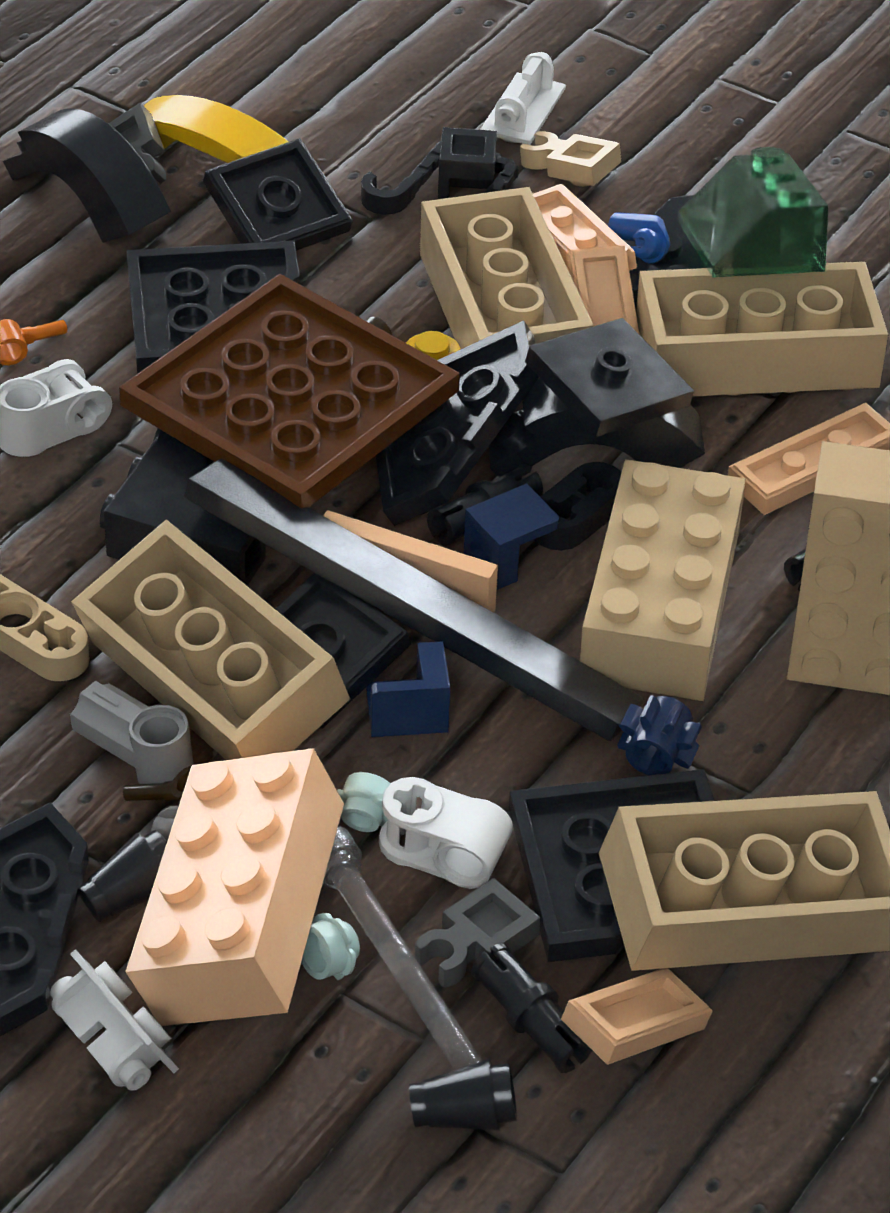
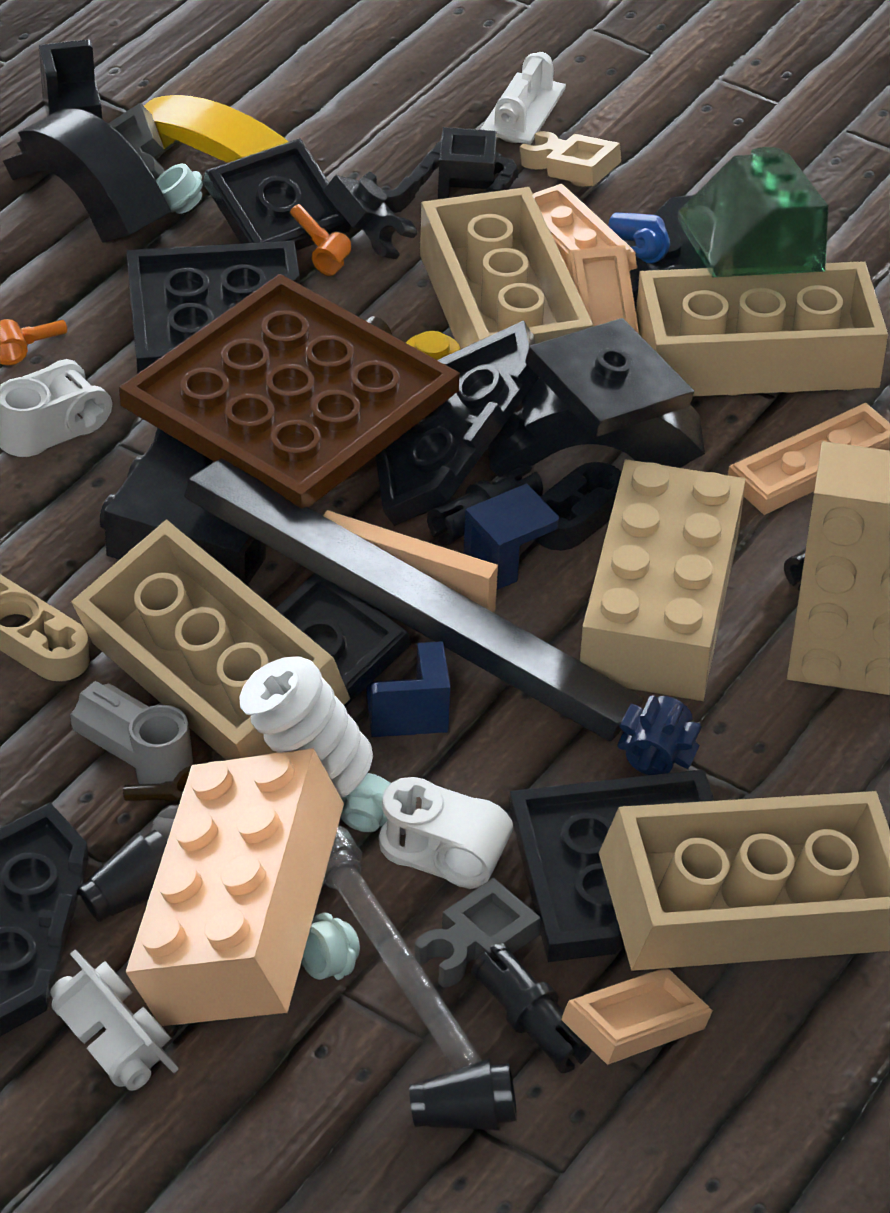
none -> black panel [39,40,102,119]
none -> light aqua plate [156,163,203,214]
none -> white piece [239,656,373,798]
none -> orange hand [290,204,351,276]
none -> black plate [323,175,417,259]

